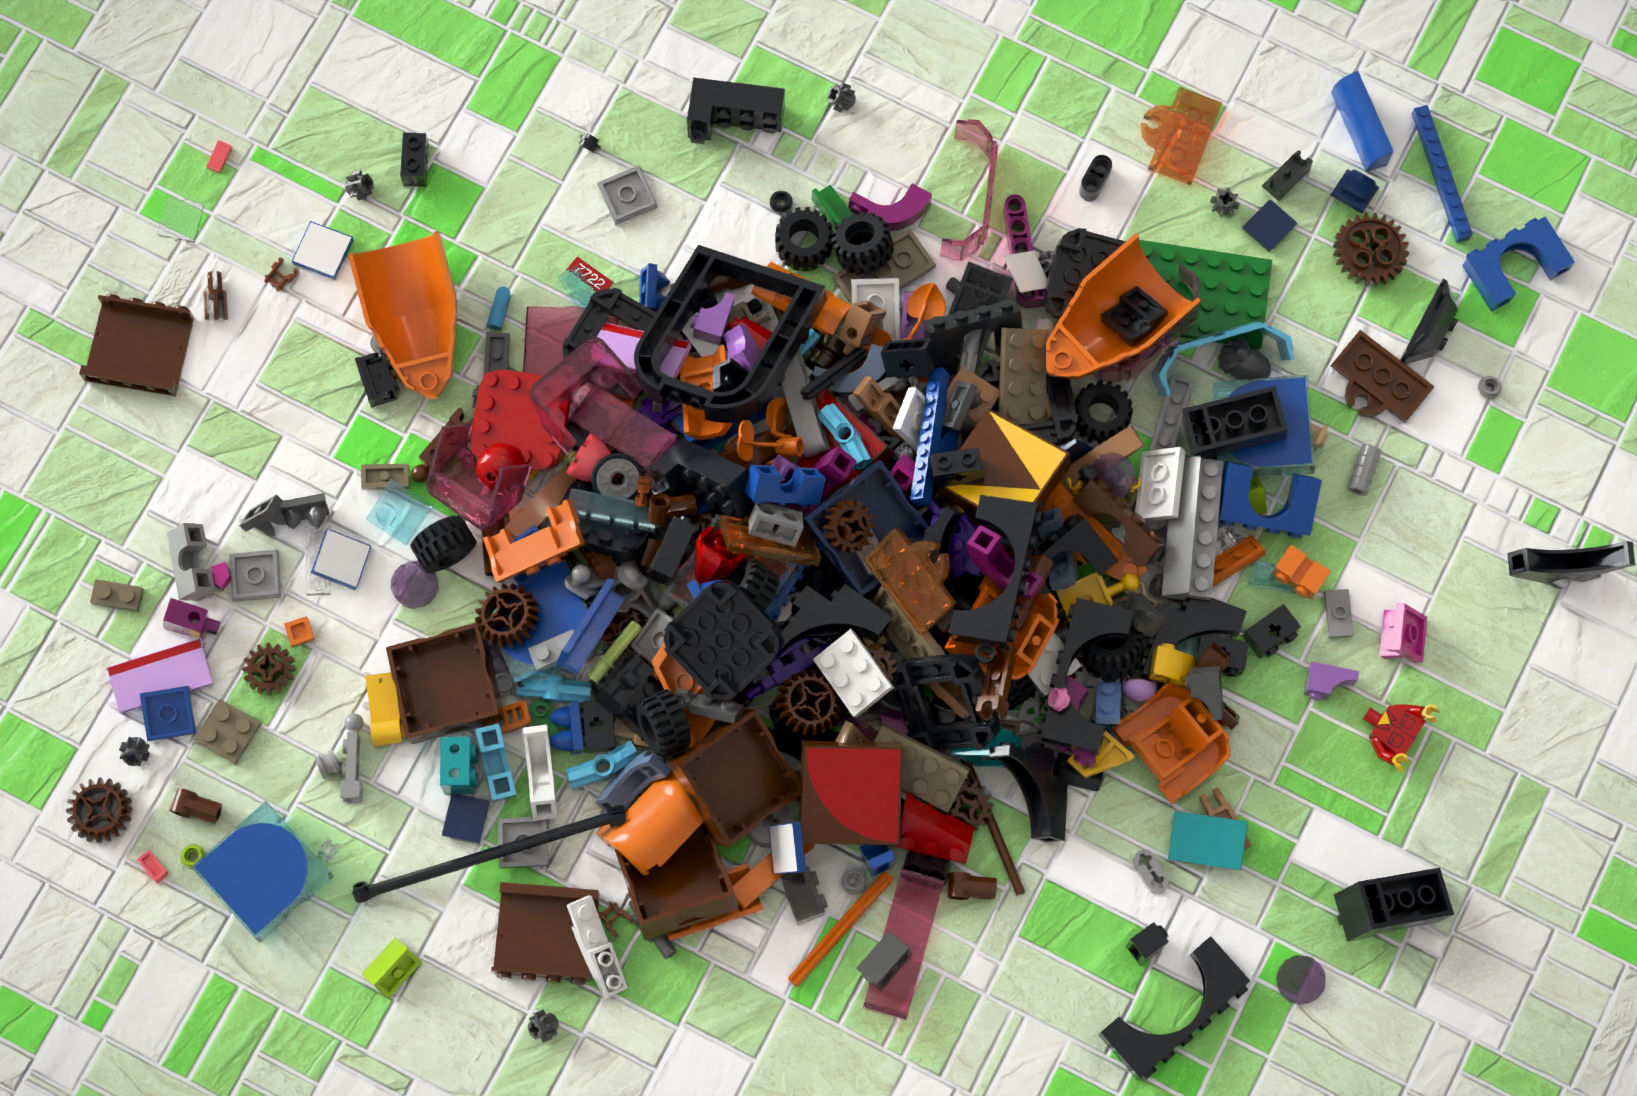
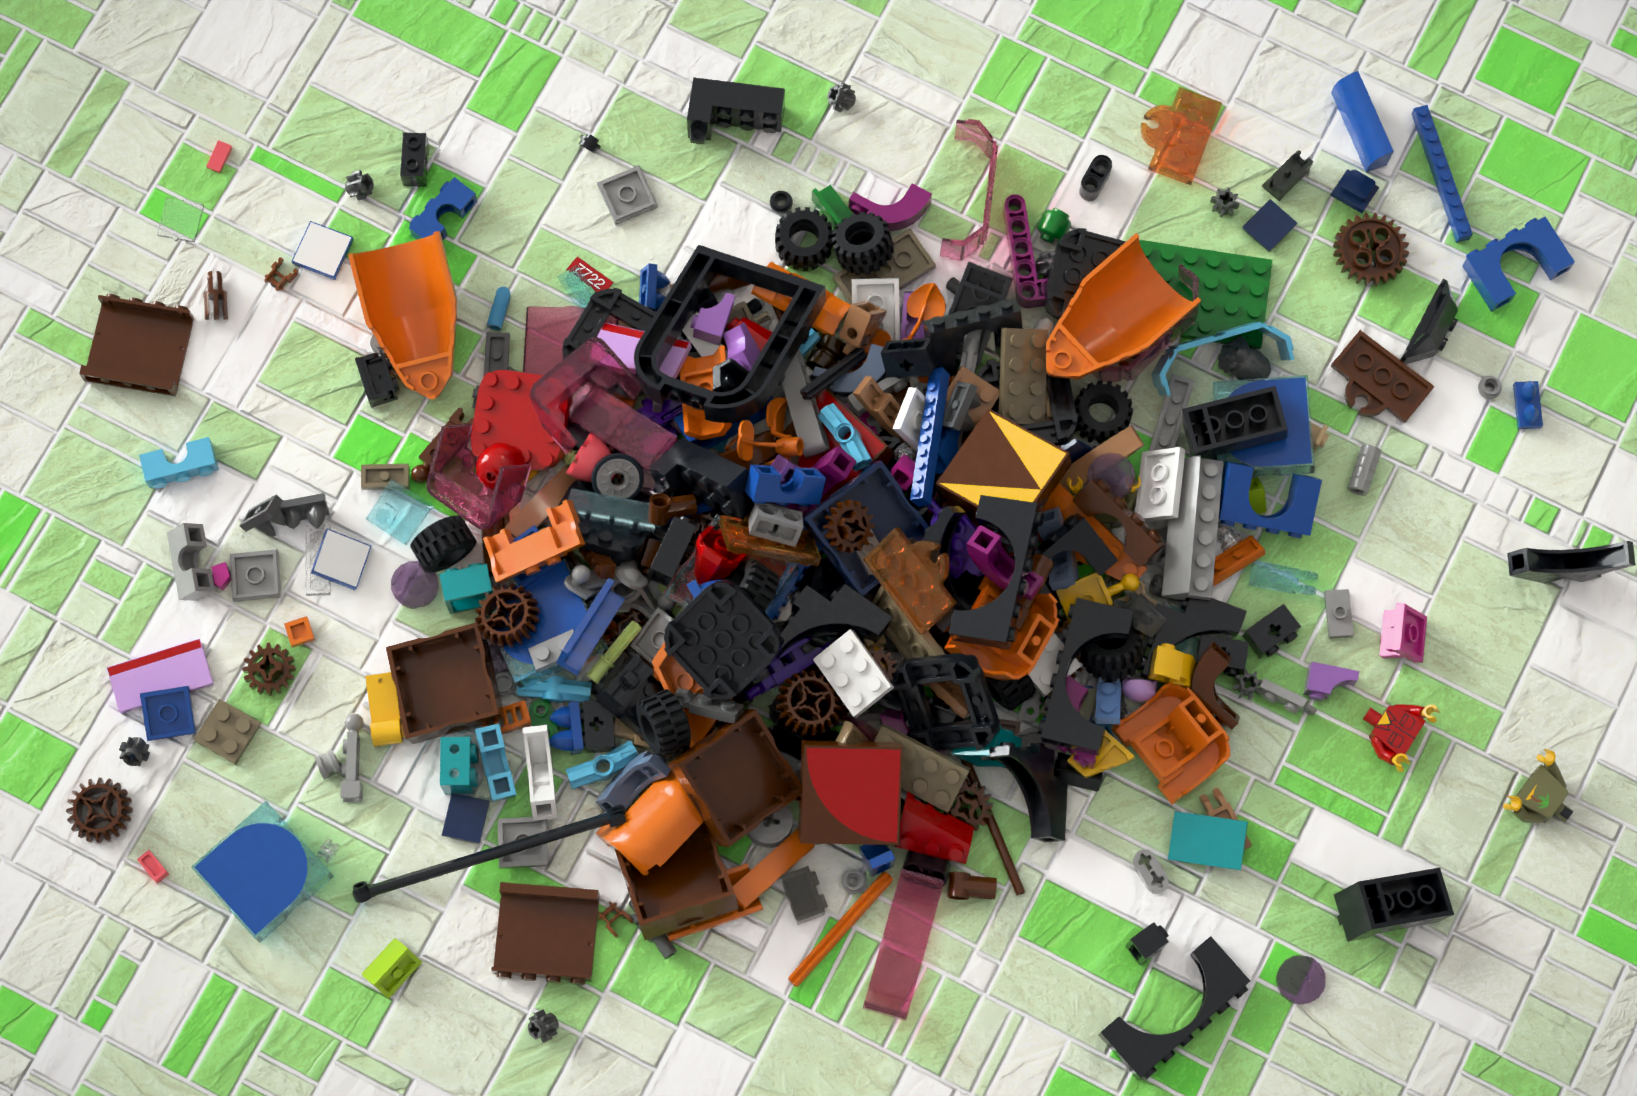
dark tan plate [90,579,144,612] -> none
magenta torso [163,598,221,638] -> none
reddish brown piece [169,788,222,824] -> none
lime plate [181,844,206,869] -> none
white slope [567,895,628,998] -> none
dark orange piece [635,476,650,508] -> none
white tile [769,822,806,874] -> none
dark grey hinge [857,931,912,992] -> none
black brick [931,447,984,488] -> none
black hinge [975,643,995,664] -> none
reddish brown plate [976,642,1016,721] -> none
white sticker [1003,251,1048,292] -> none
bright pink plate [1048,688,1070,711] -> none
black plate [1077,463,1099,484] -> none
black slope [1101,286,1168,346] -> none
dark grey arch [1185,666,1224,720] -> none
orange brick [1272,545,1331,600] -> none
none -> medium azure arch [139,437,219,489]
none -> blue arch [409,177,478,240]
none -> teal piece [439,563,494,614]
none -> green head [1037,208,1071,244]
none -> dark grey gear [1232,669,1263,701]
none -> light grey hinge [1260,679,1317,715]
none -> olive torso [1503,748,1573,824]
none -> blue tile [1513,381,1543,429]

